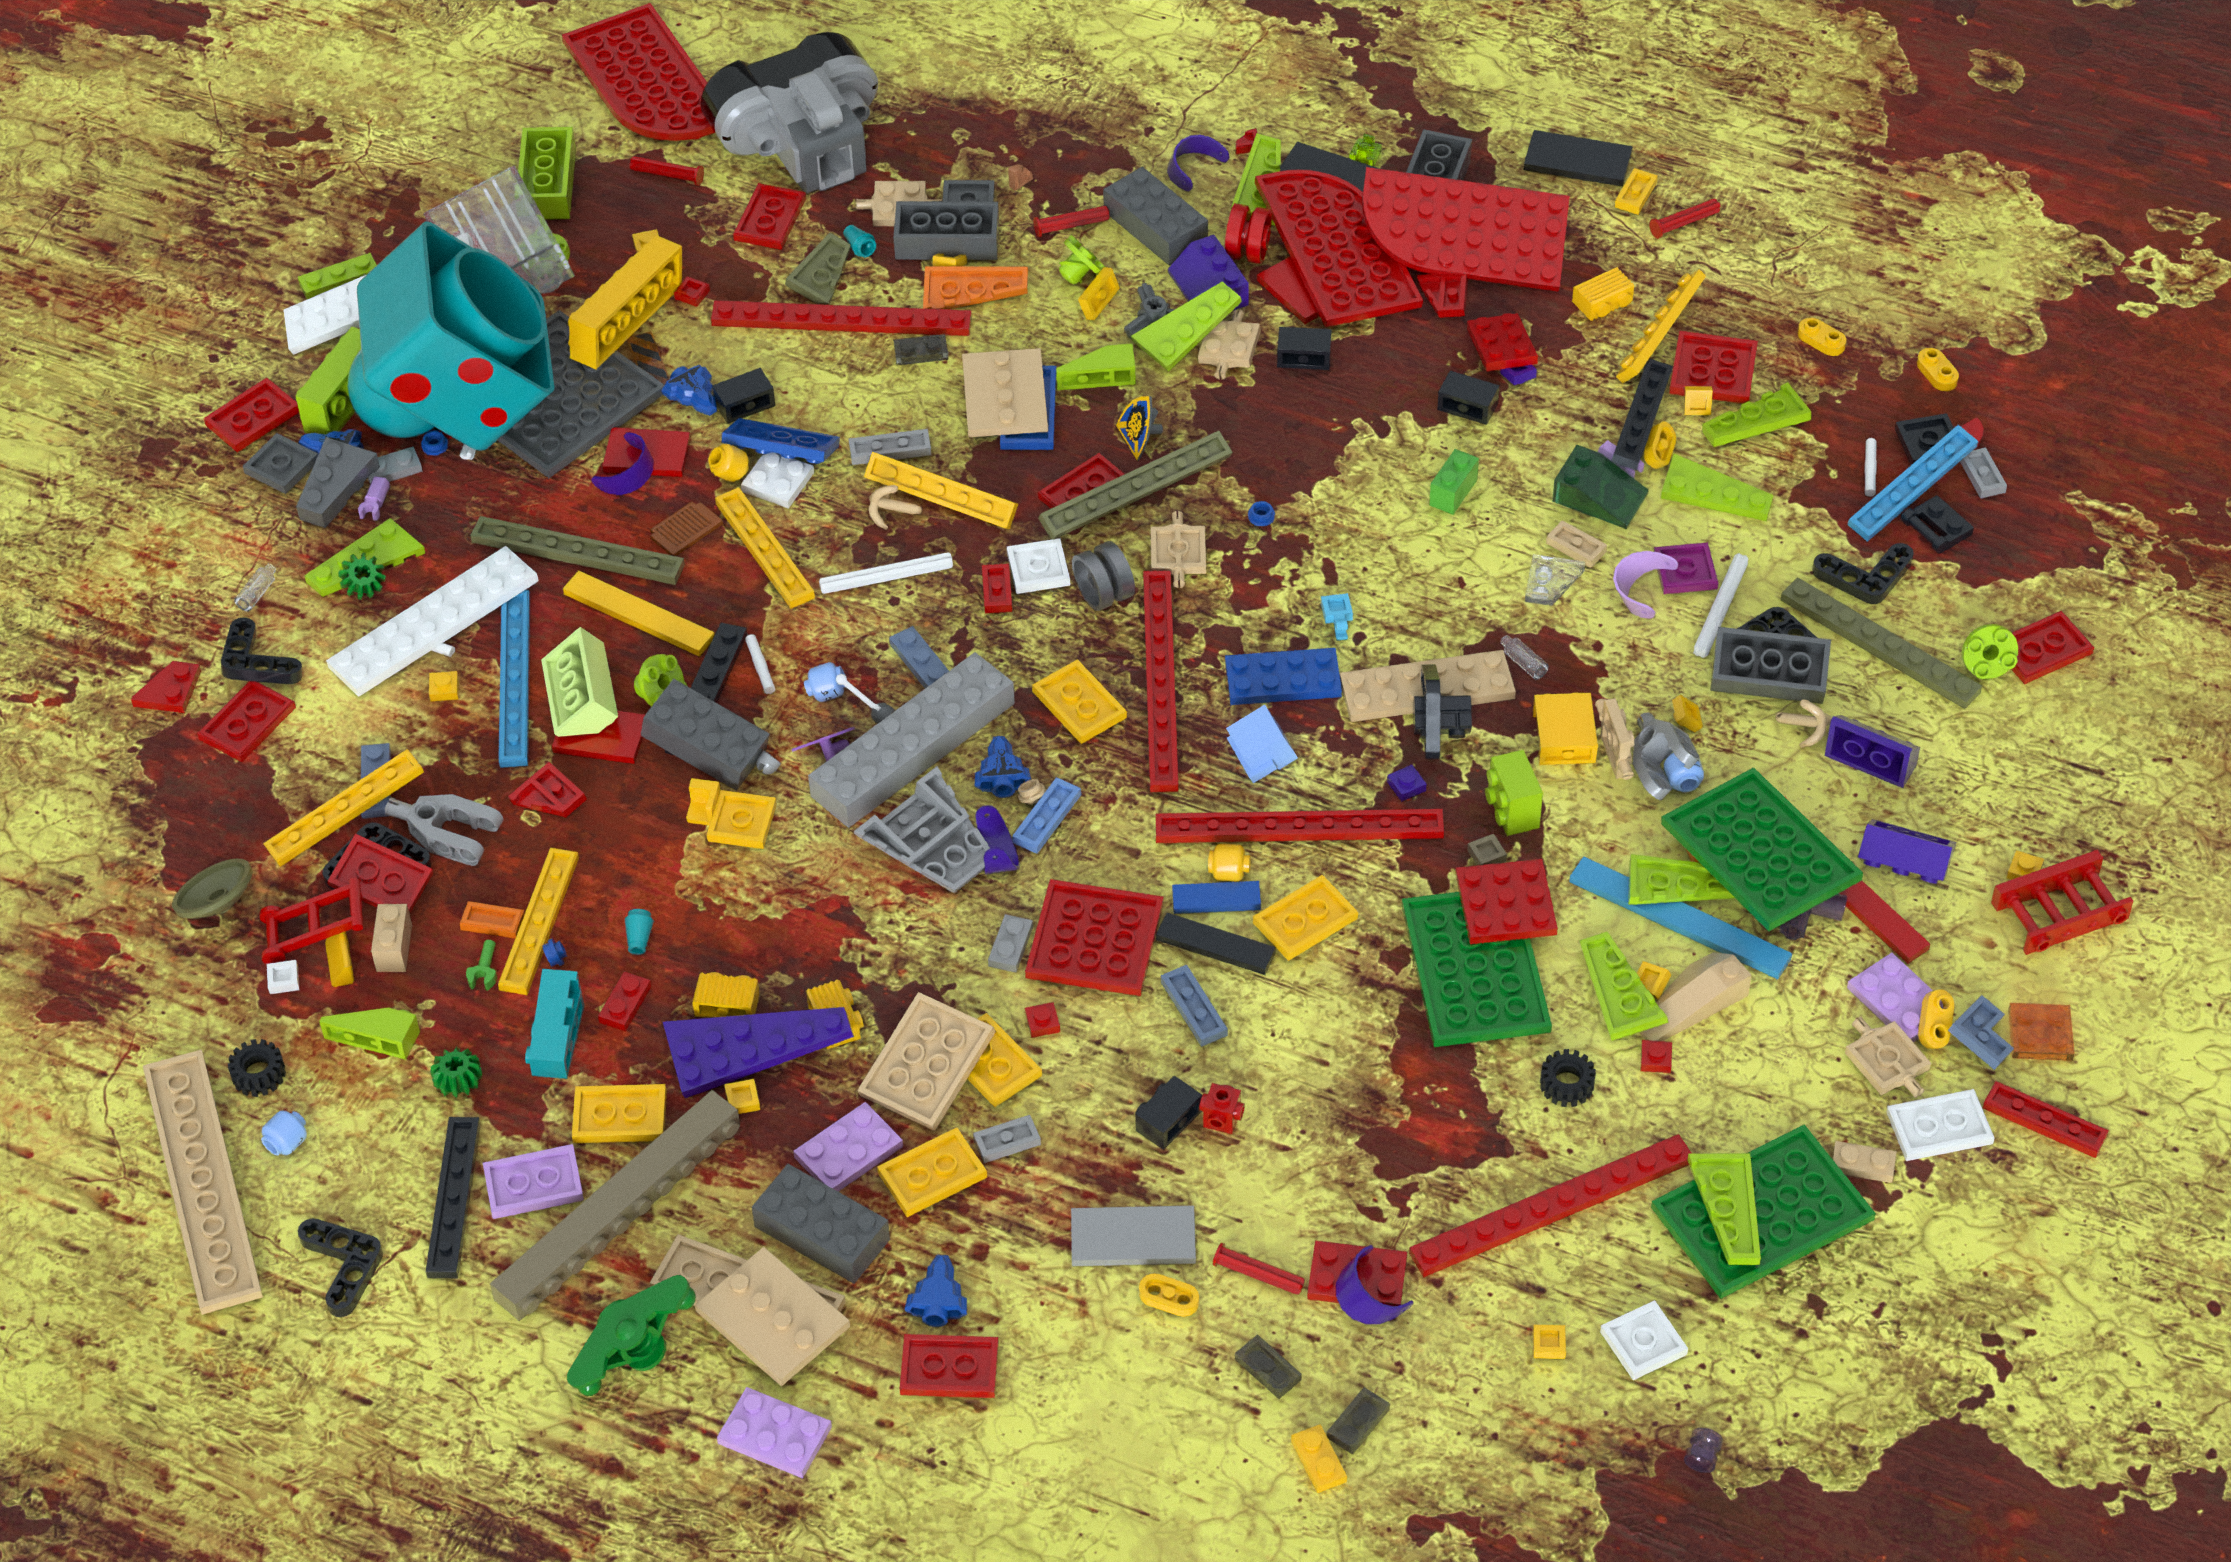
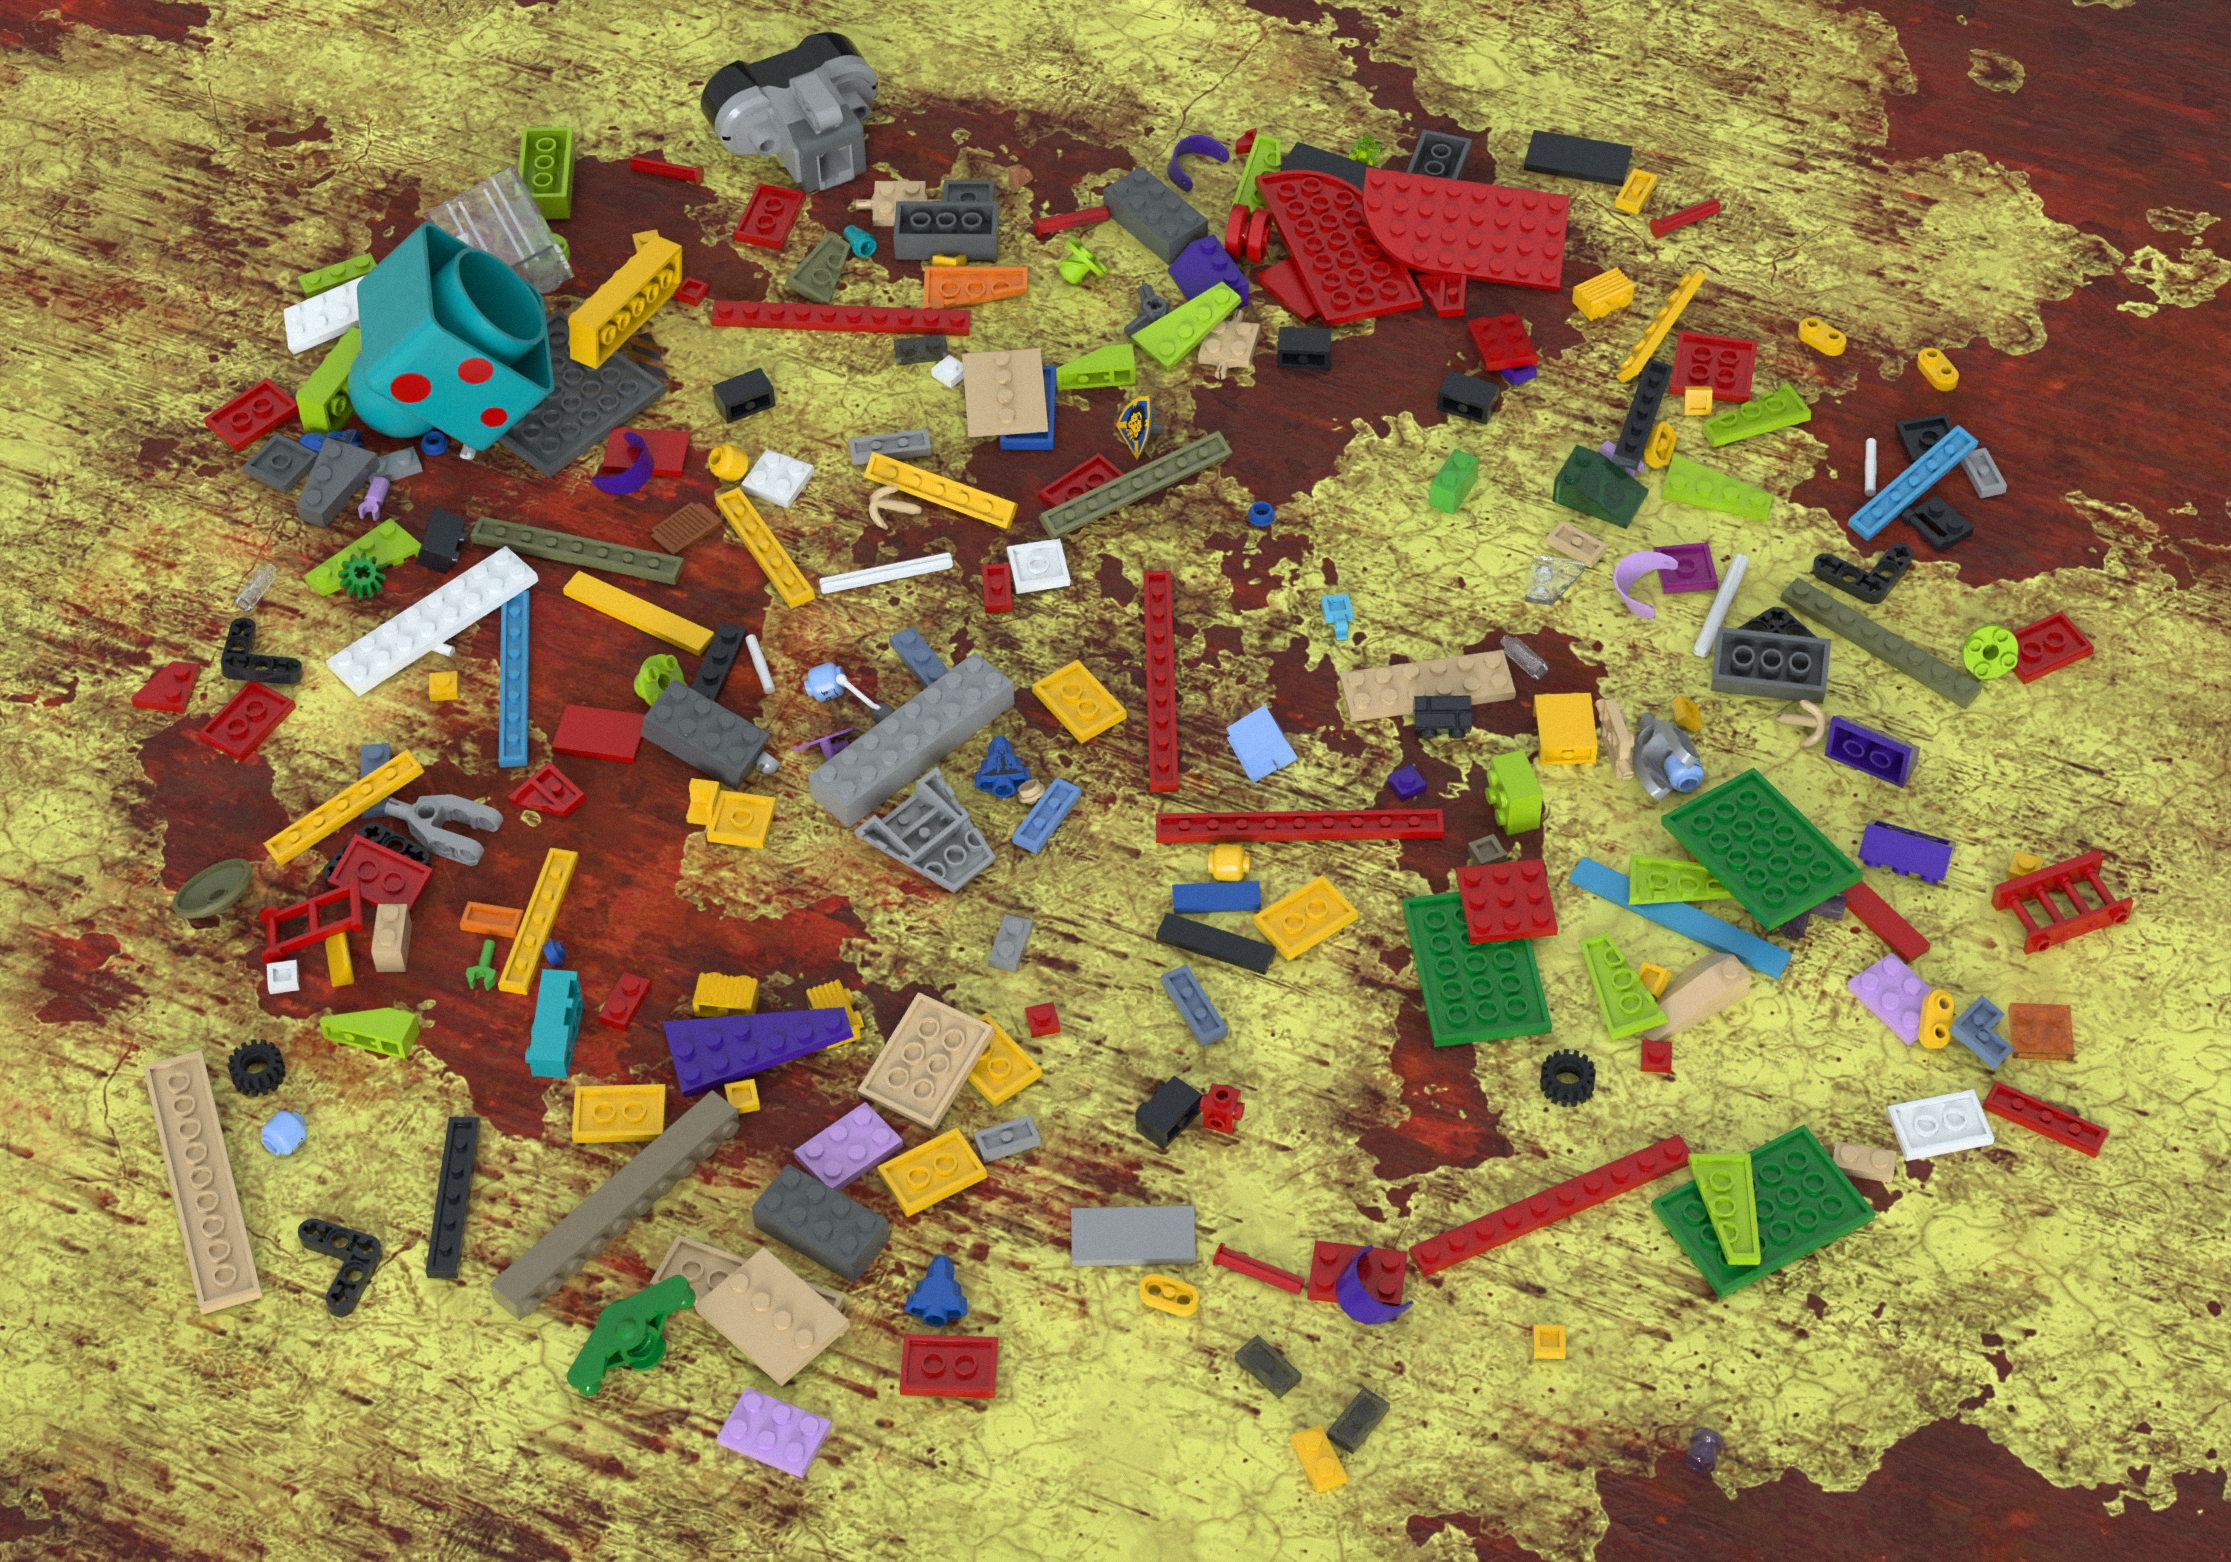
green gear [430,1046,482,1098] -> none
lavender plate [483,1144,584,1219] -> none
yellowish green slope [541,627,618,737] -> none
red plate [562,3,723,141] -> none
teal cone [625,909,654,954] -> none
blue rock [662,365,717,416] -> none
blue plate [721,418,840,463] -> none
dark purple piece [975,805,1020,875] -> none
red plate [1025,879,1164,996] -> none
flat silver wheel [1072,541,1135,611] -> none
yellow plate [1078,267,1120,320] -> none
tan plate [1151,511,1206,588] -> none
blue plate [1225,648,1342,705] -> none
beam [1421,664,1441,759] -> none
white plate [1600,1300,1688,1380] -> none
tan plate [1845,1017,1931,1098] -> none
red tile [1961,417,1984,450] -> none
none -> black brick [415,508,467,574]
none -> white plate [931,355,964,388]

